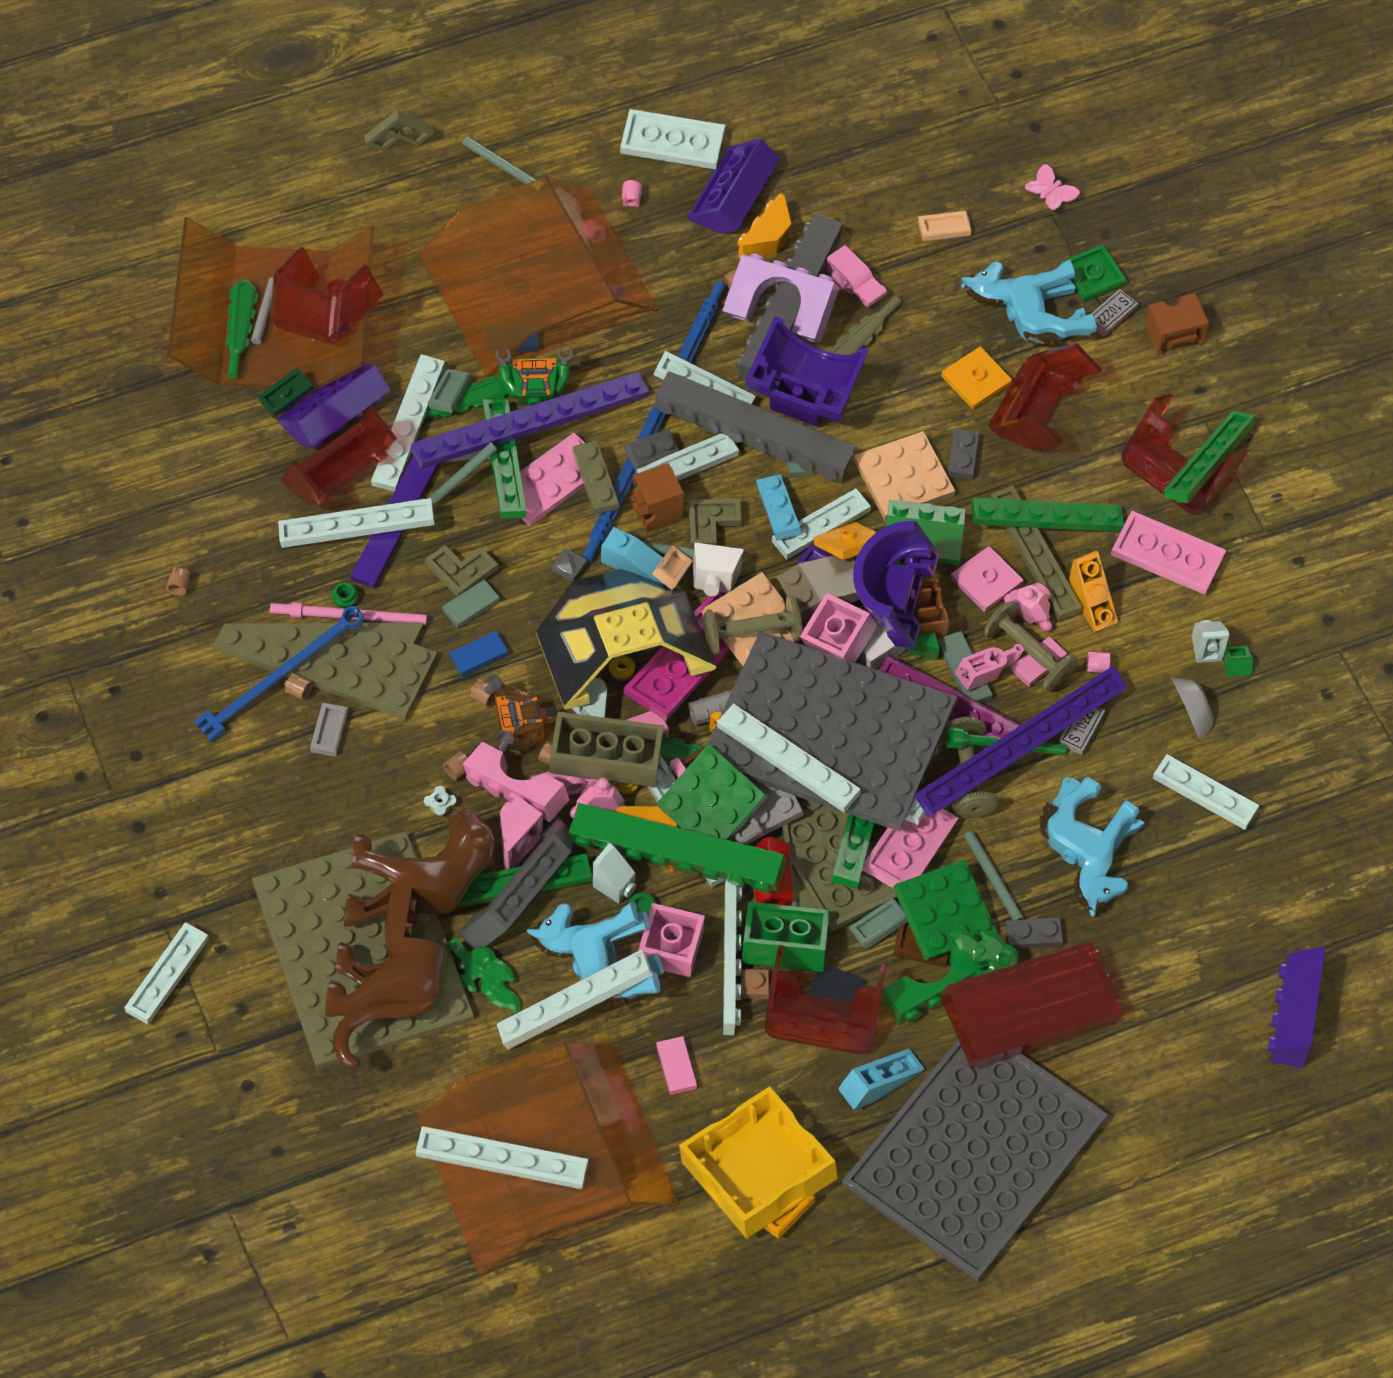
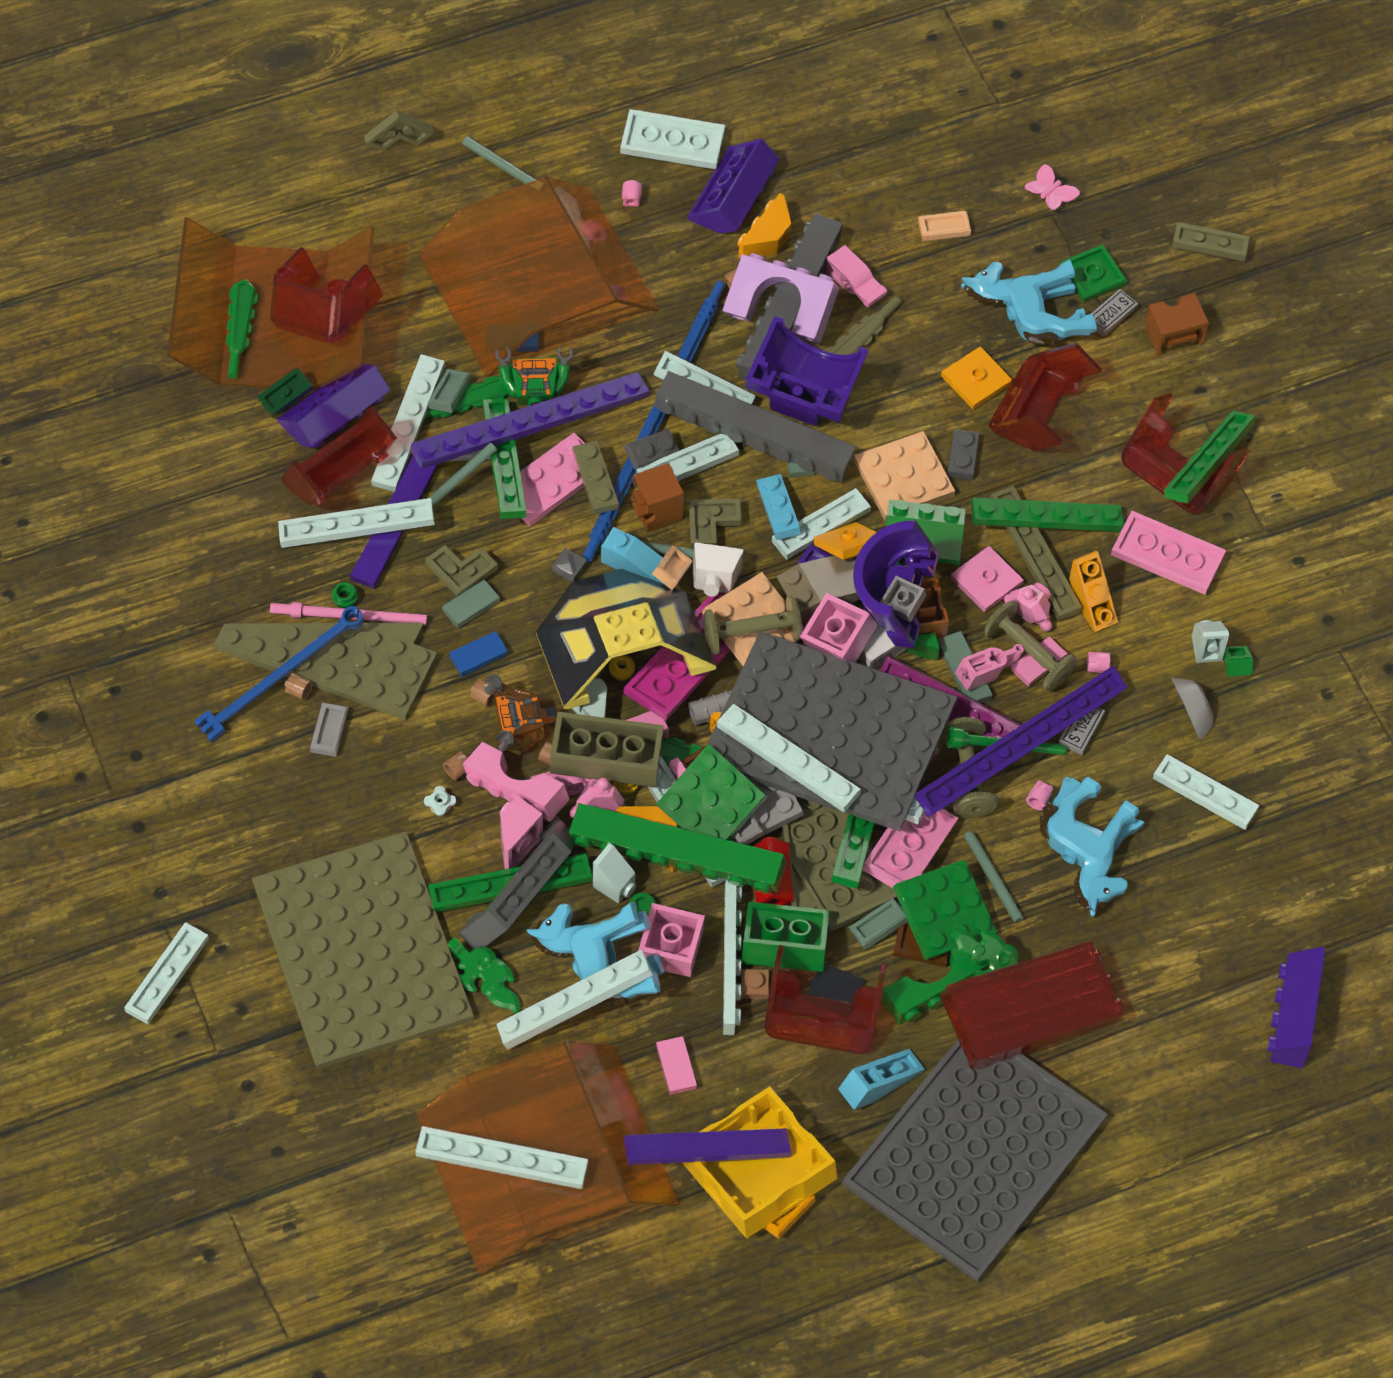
medium nougat hose [166,567,190,596] -> none
light grey bar [251,277,279,344] -> none
reddish brown animal [325,809,495,1069] -> none
dark grey plate [1005,918,1063,949] -> none
none -> dark purple tile [624,1128,792,1165]
none -> light grey piece [880,576,926,622]
none -> bright pink hose [1026,780,1053,810]
none -> olive plate [1172,222,1250,262]

